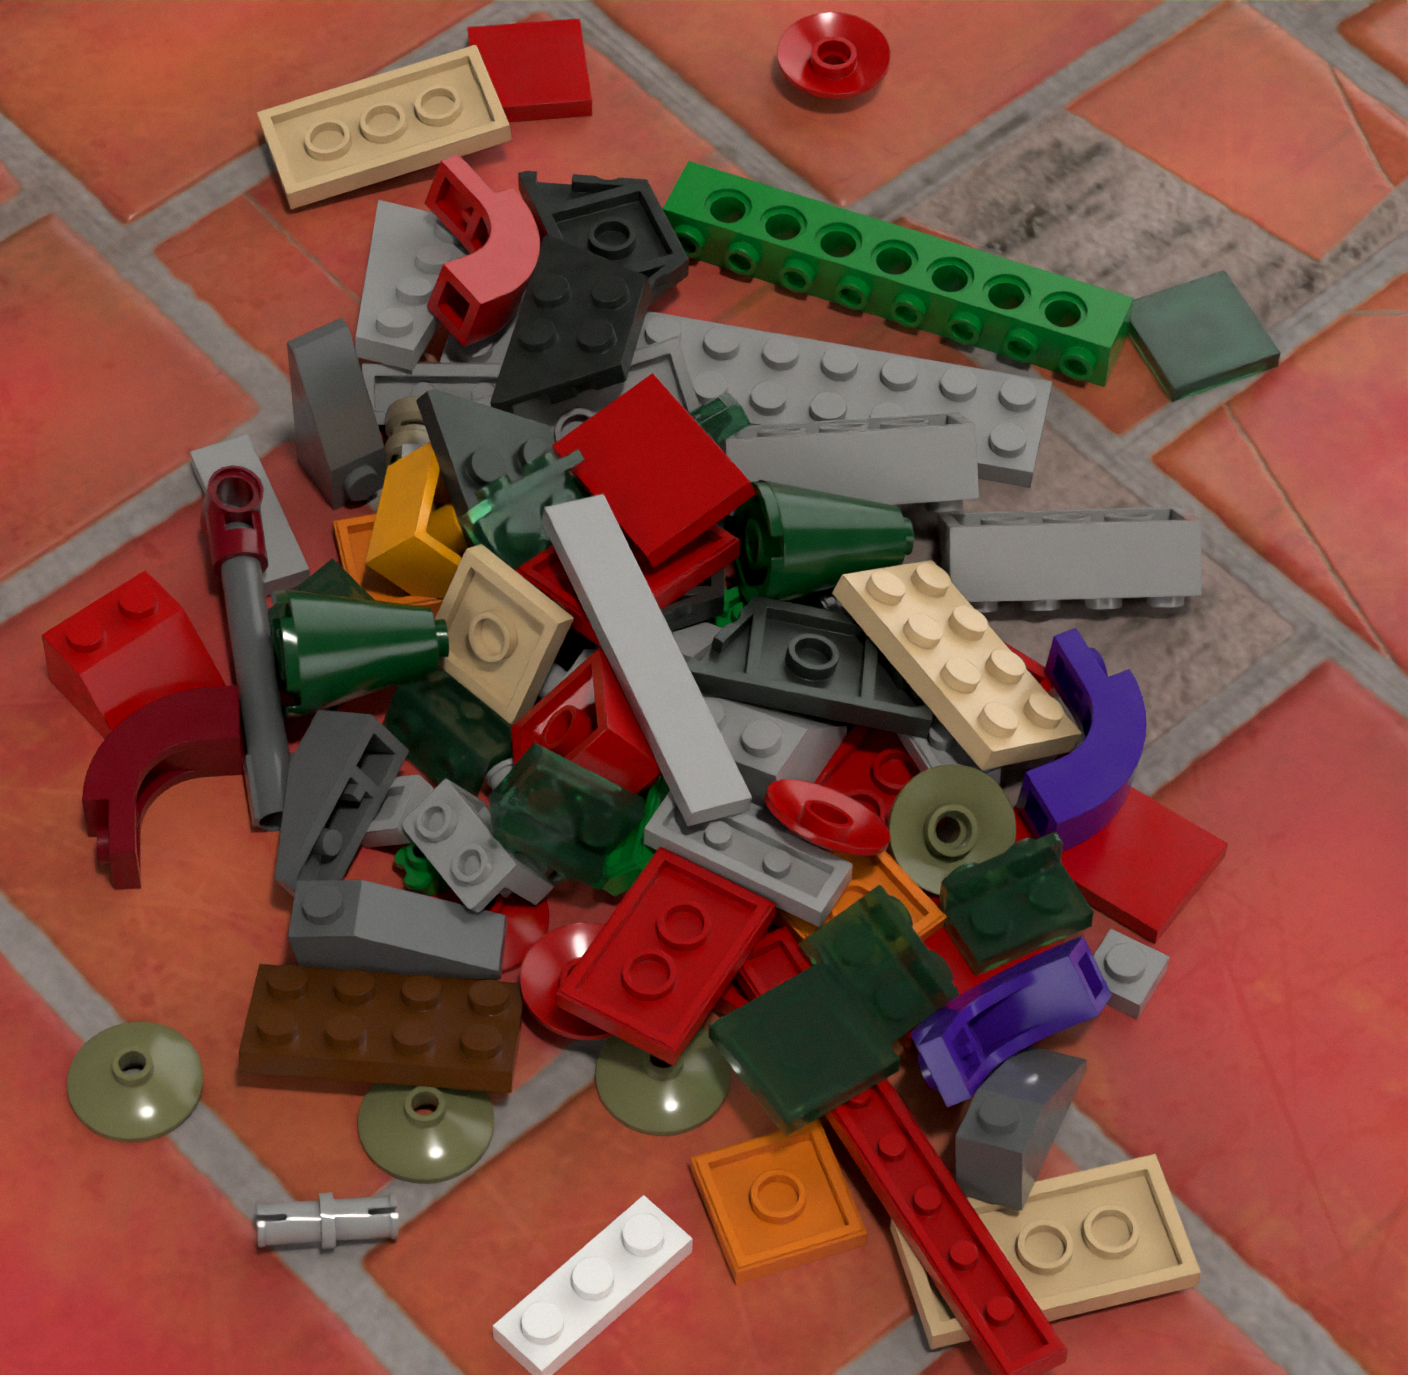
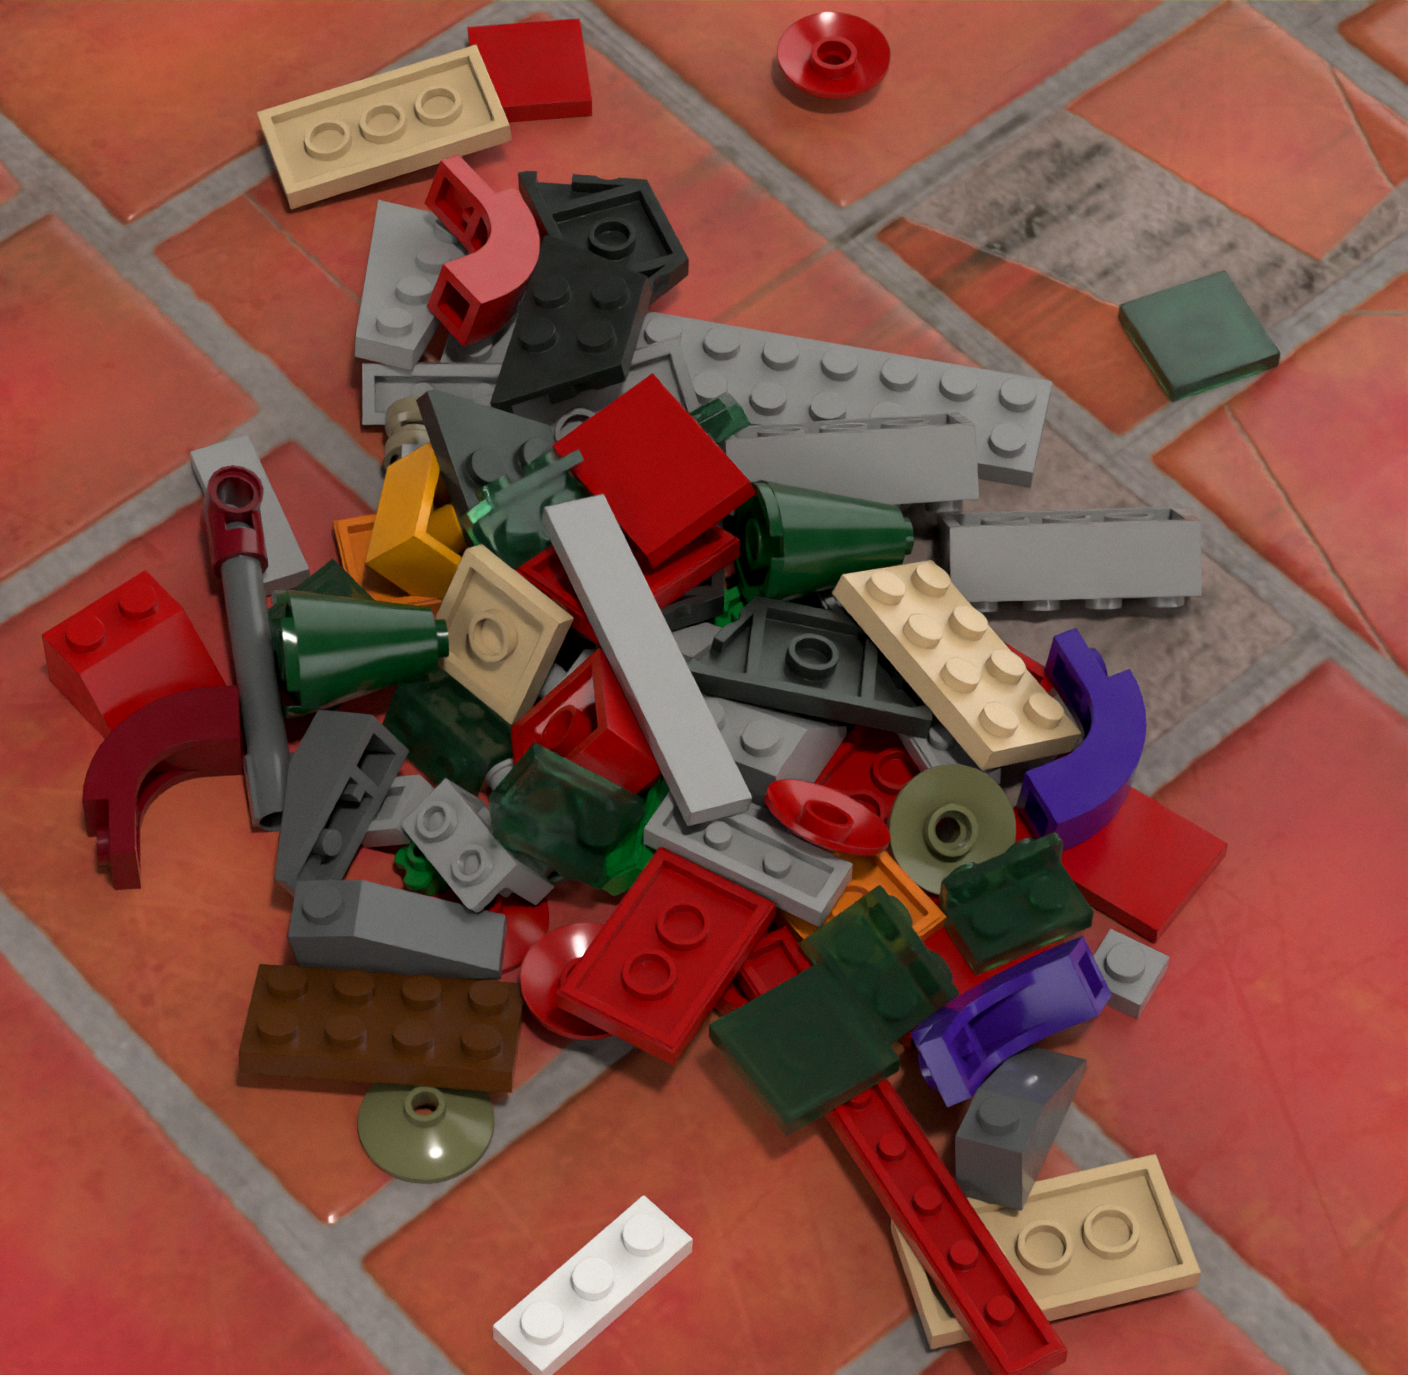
olive dish [67,1022,204,1143] -> none
light grey pin [256,1192,398,1249] -> none
dark grey slope [287,318,386,511] -> none
olive dish [595,1026,730,1136] -> none
green brick [662,161,1134,387] -> none
orange tile [690,1119,867,1285] -> none

